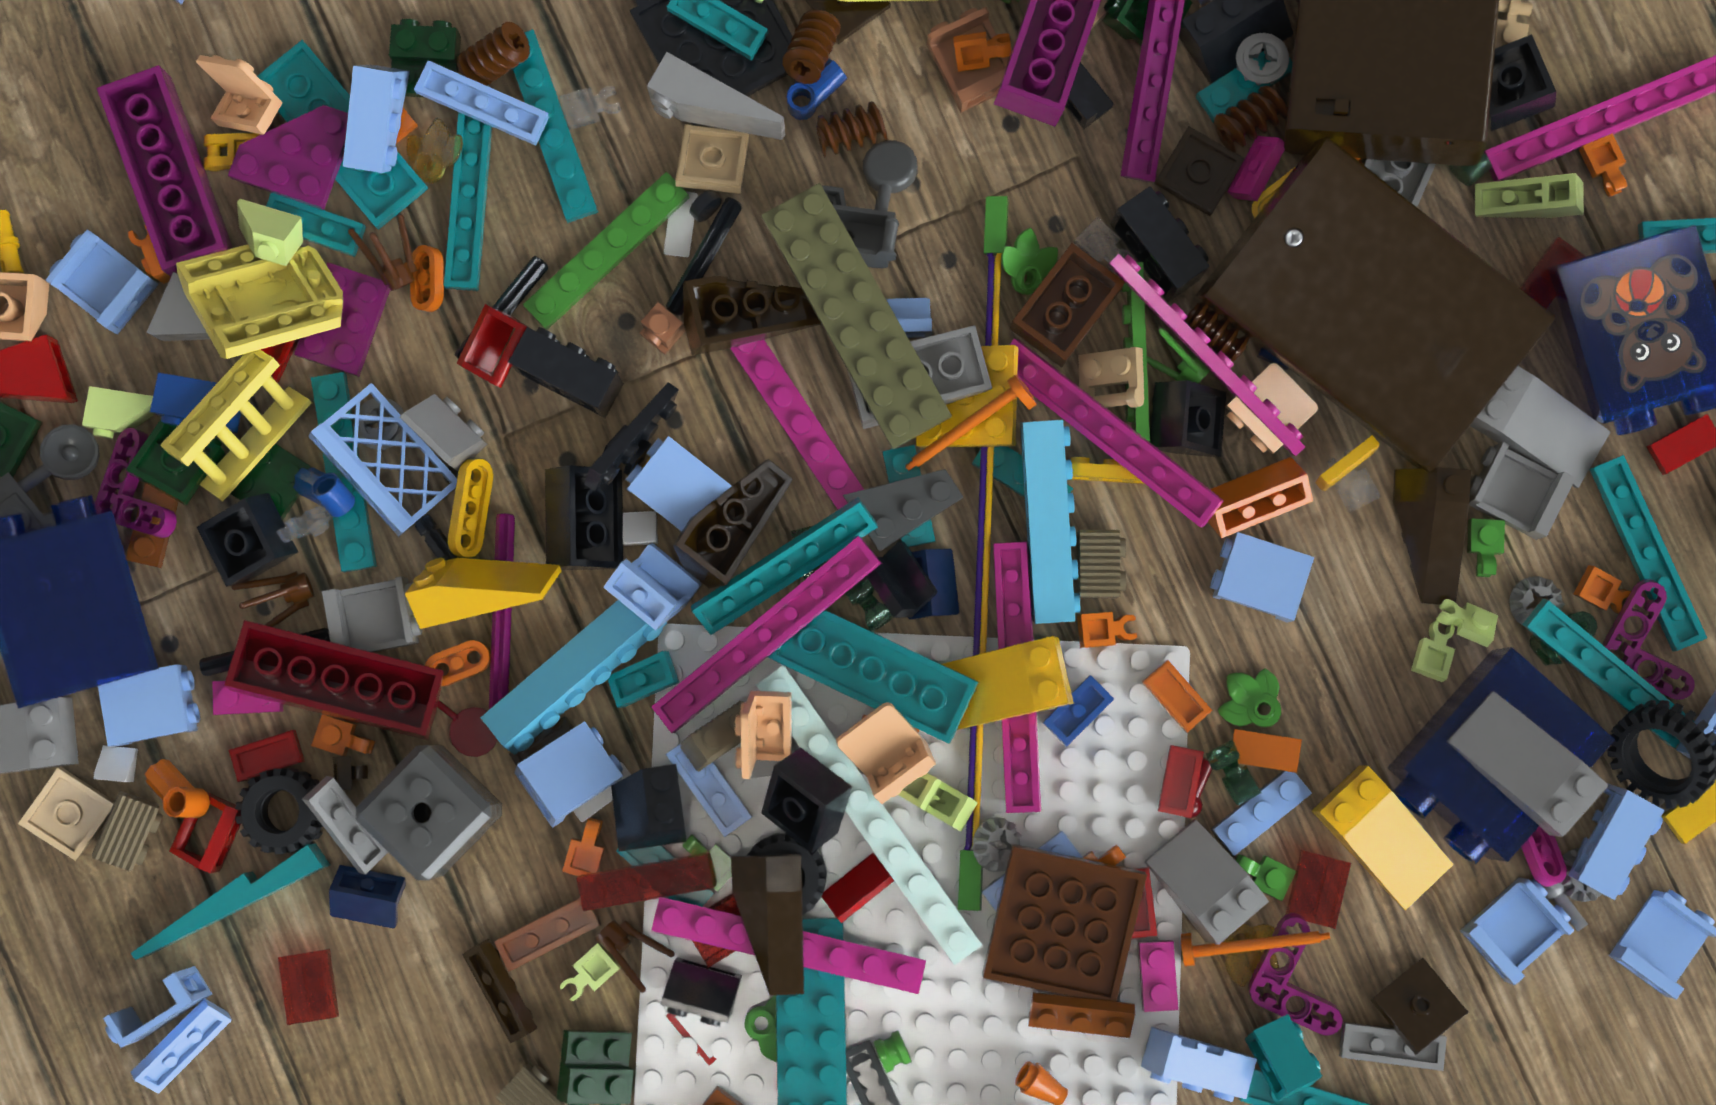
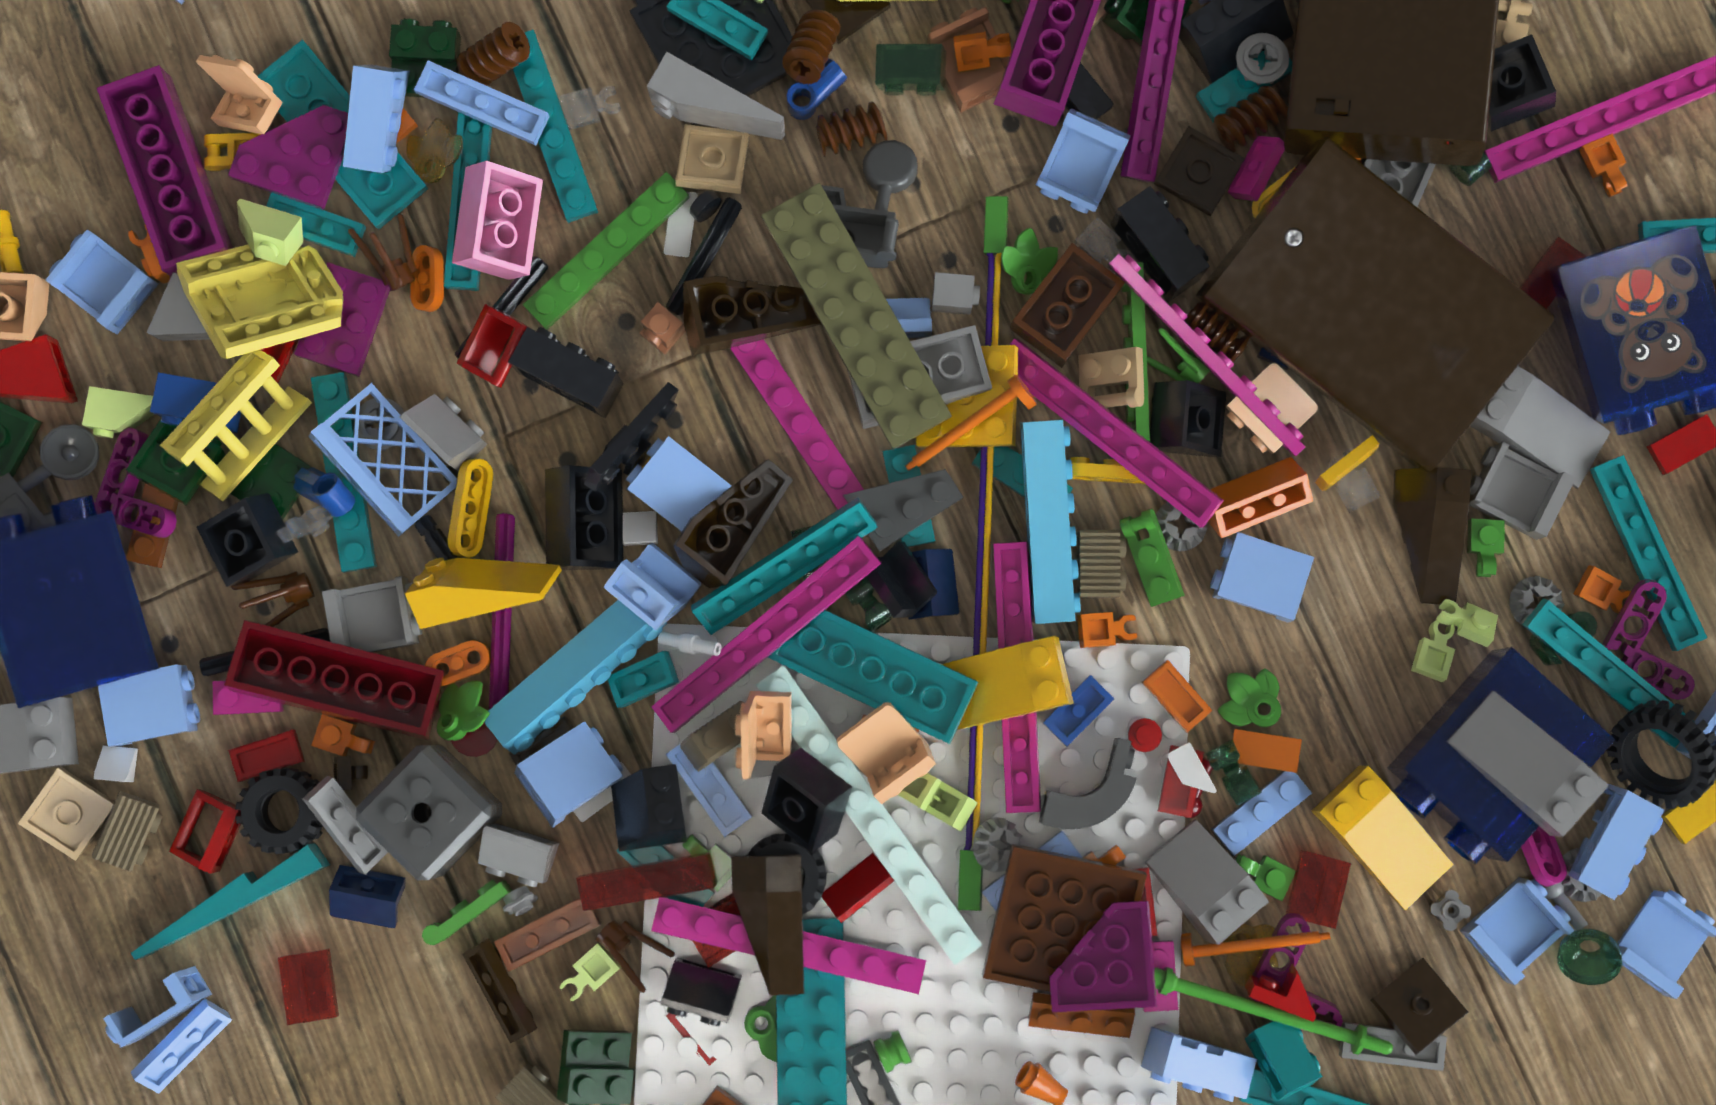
orange piece [144,759,210,818] -> none
orange plate [562,817,605,881] -> none
yellowish green slope [1475,173,1584,218] -> none
none -> bright green plate [422,879,513,945]
none -> bright green plate [437,680,490,741]
none -> bright pink brick [452,161,543,280]
none -> light grey slope [478,823,559,887]
none -> light grey plate [503,886,538,916]
none -> white bar [658,631,721,656]
none -> clear green brick [875,44,946,96]
none -> light grey brick [931,272,980,315]
none -> light blue panel [1035,108,1131,214]
none -> dark grey arch [1038,738,1137,829]
none -> magenta plate [1050,901,1157,1012]
none -> bright green plate [1120,509,1185,607]
none -> red plate [1128,718,1162,752]
none -> bright green bar [1154,967,1393,1055]
none -> light grey gear [1156,502,1208,551]
none -> white sticker [1167,743,1217,793]
none -> red slope [1245,963,1316,1022]
none -> light grey plate [1430,890,1471,931]
none -> clear green piece [1557,929,1622,985]

